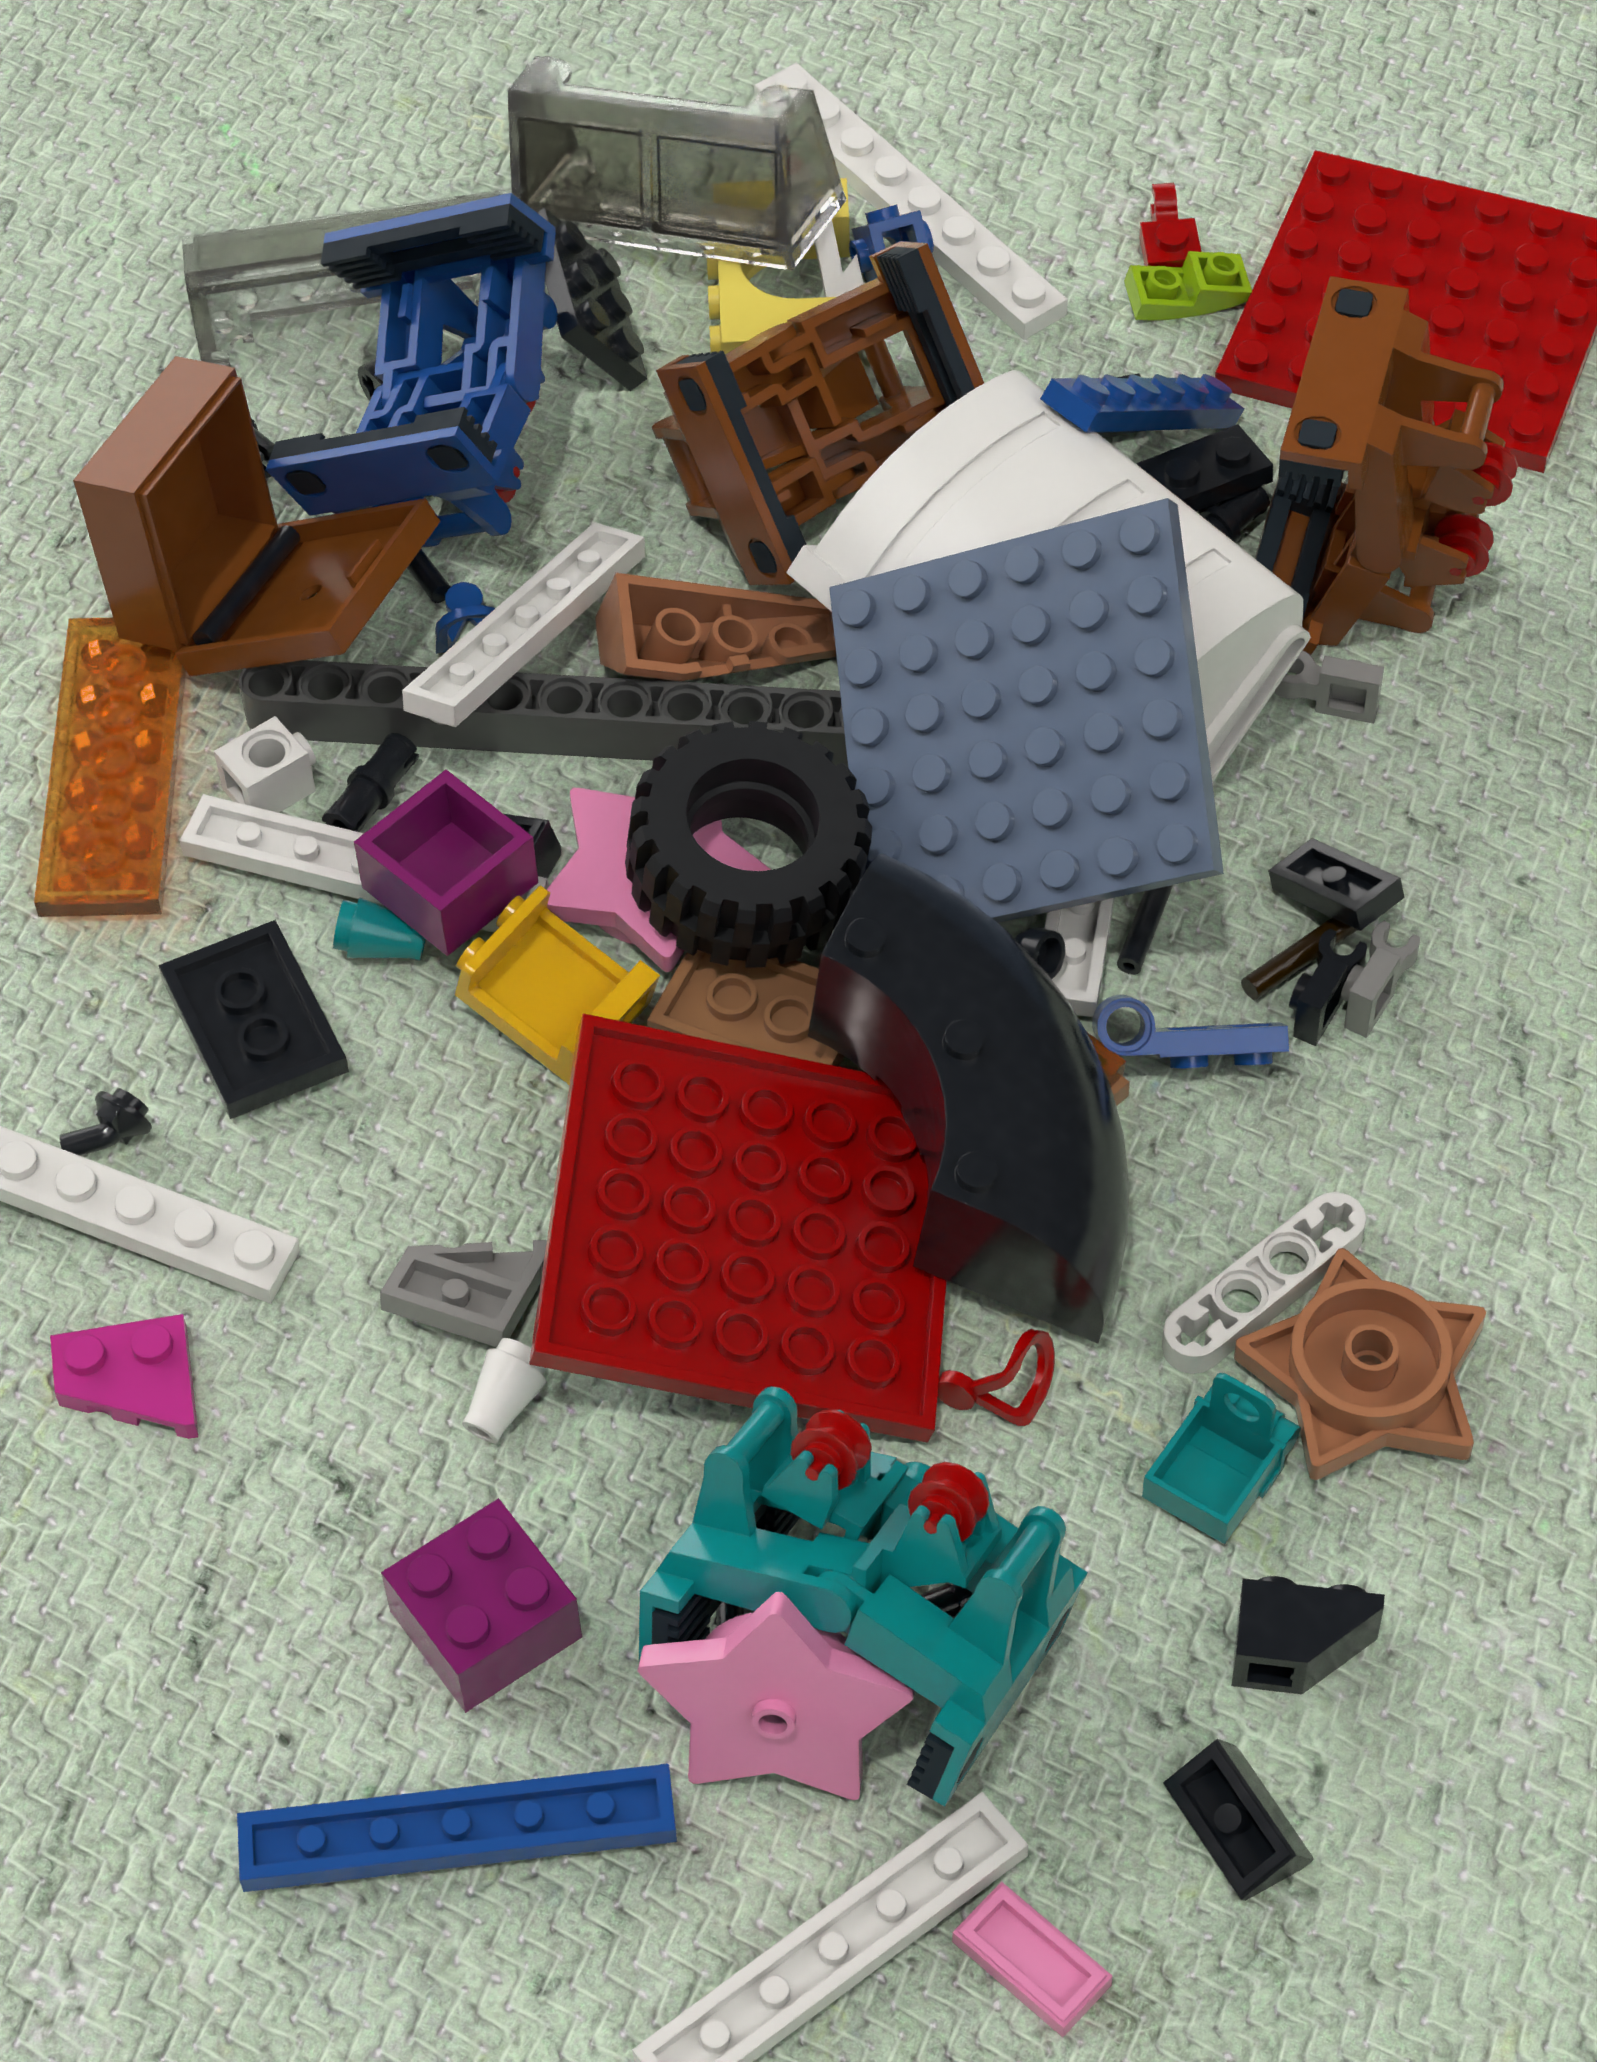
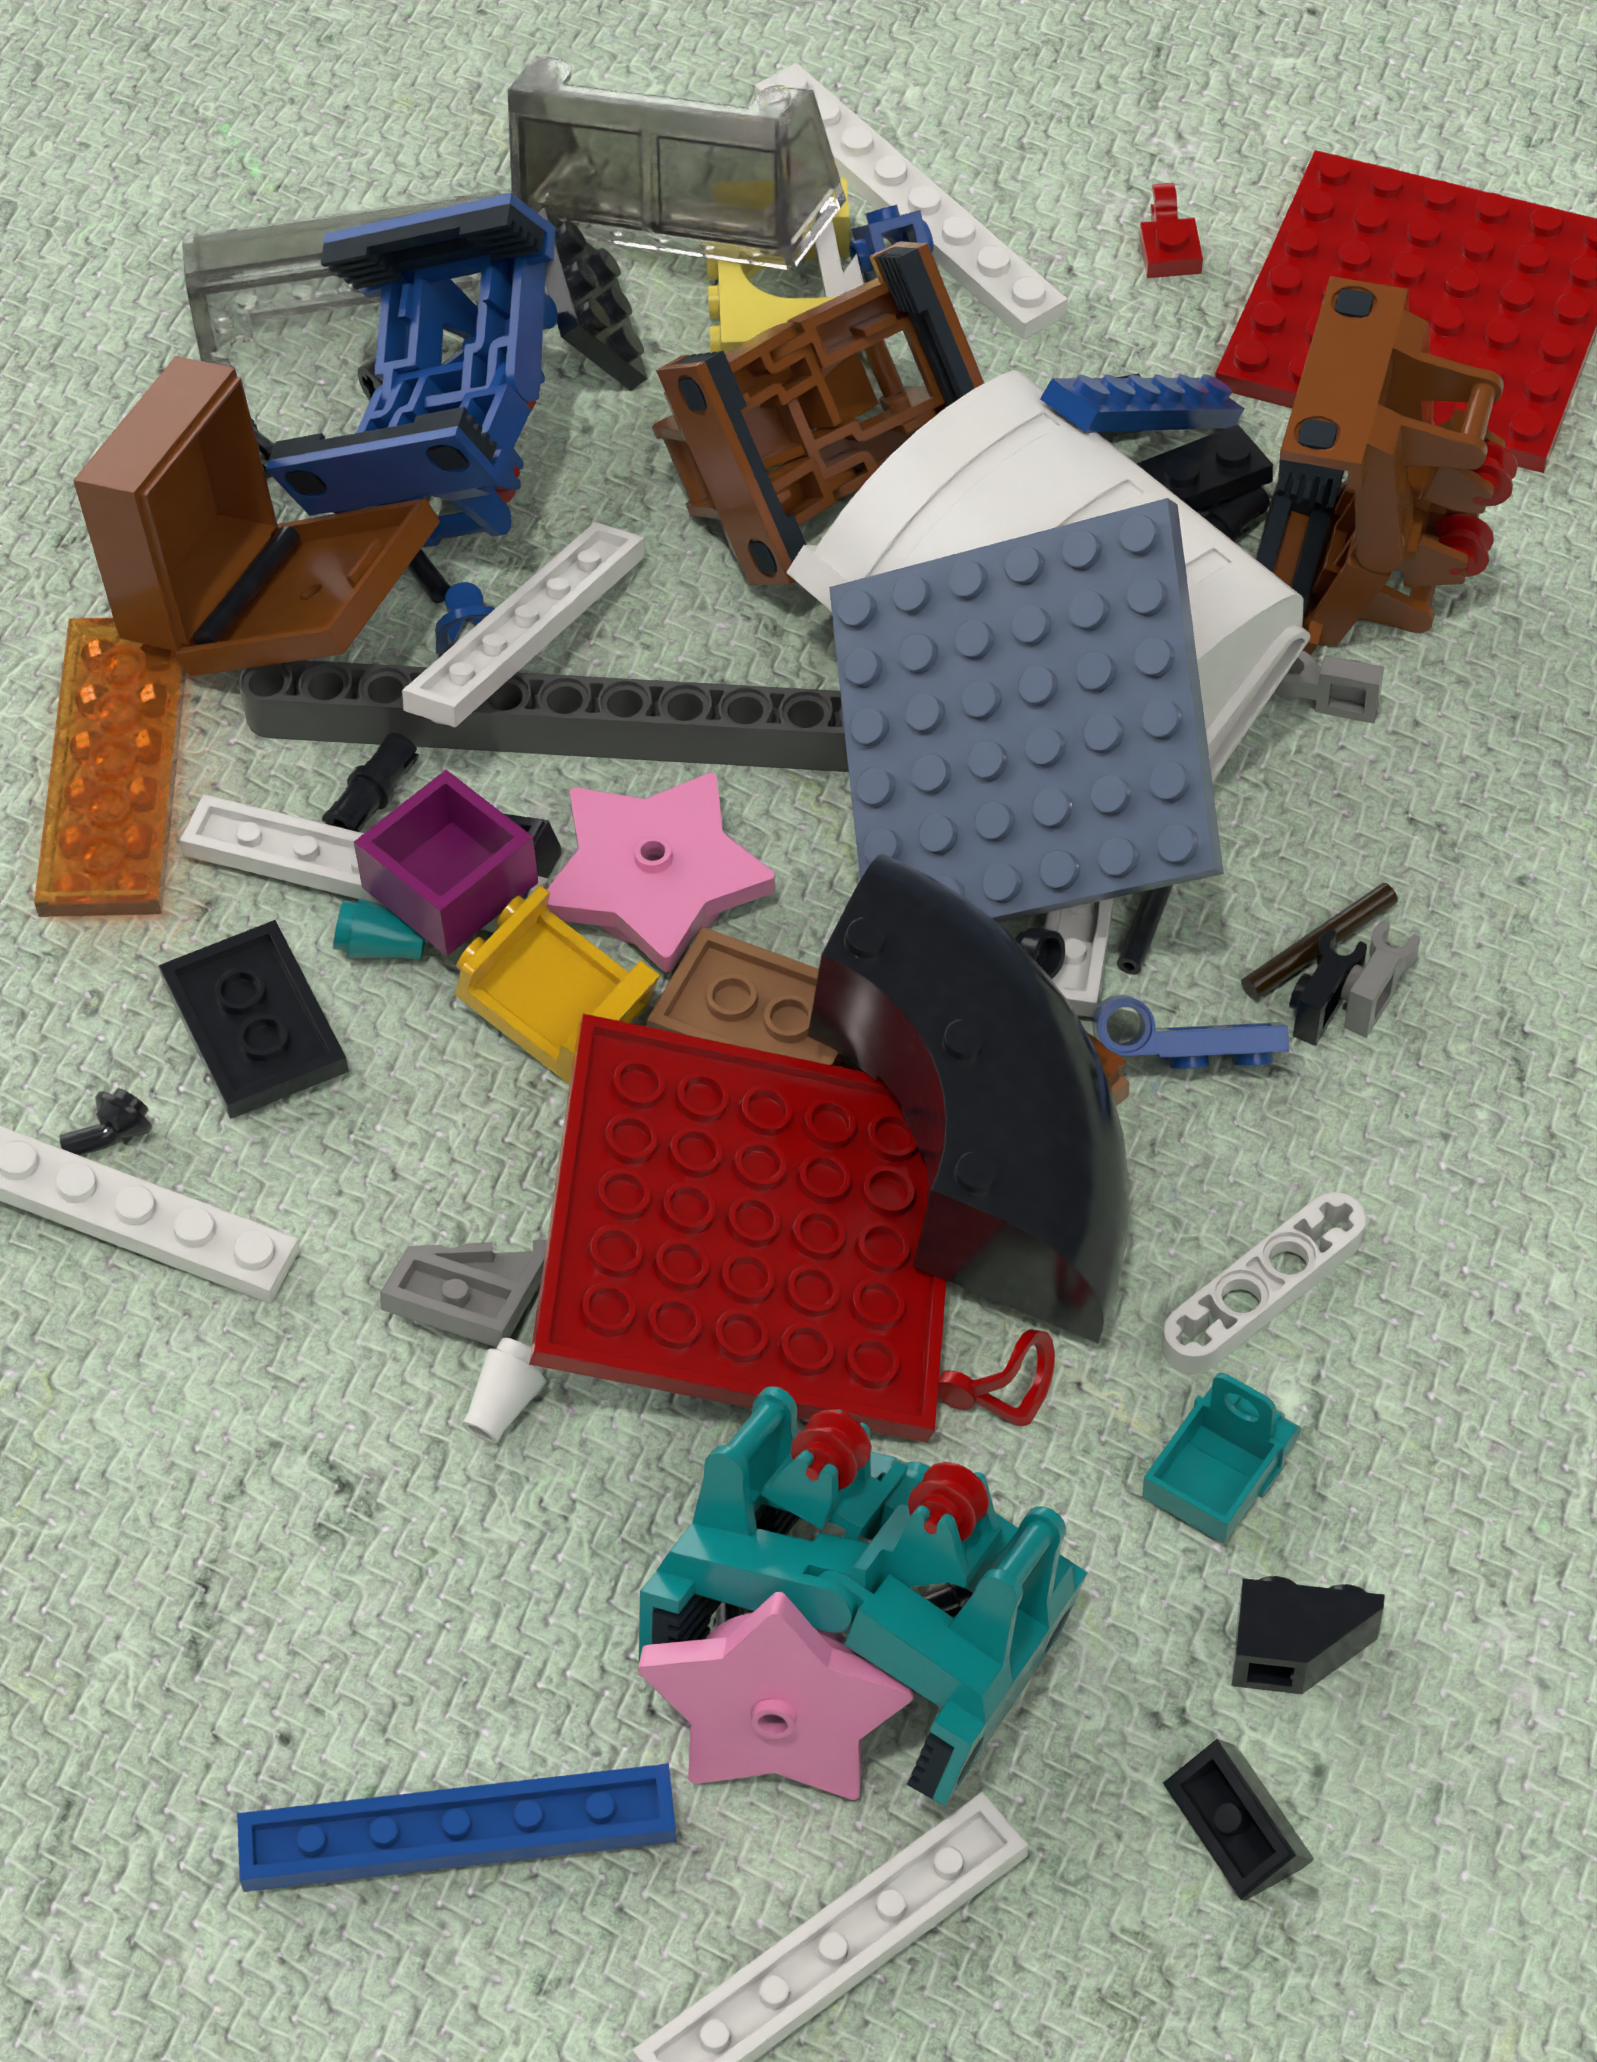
dark pink wing [50,1314,198,1439] -> none
white brick [214,716,316,813] -> none
magenta piece [381,1498,582,1713] -> none
nougat wedge [595,573,837,681] -> none
black tyre [625,721,872,968] -> none
bright pink tile [952,1881,1112,2037] -> none
lime slope [1124,251,1253,320] -> none
nougat plate [1234,1248,1486,1480] -> none
black plate [1268,838,1405,931] -> none

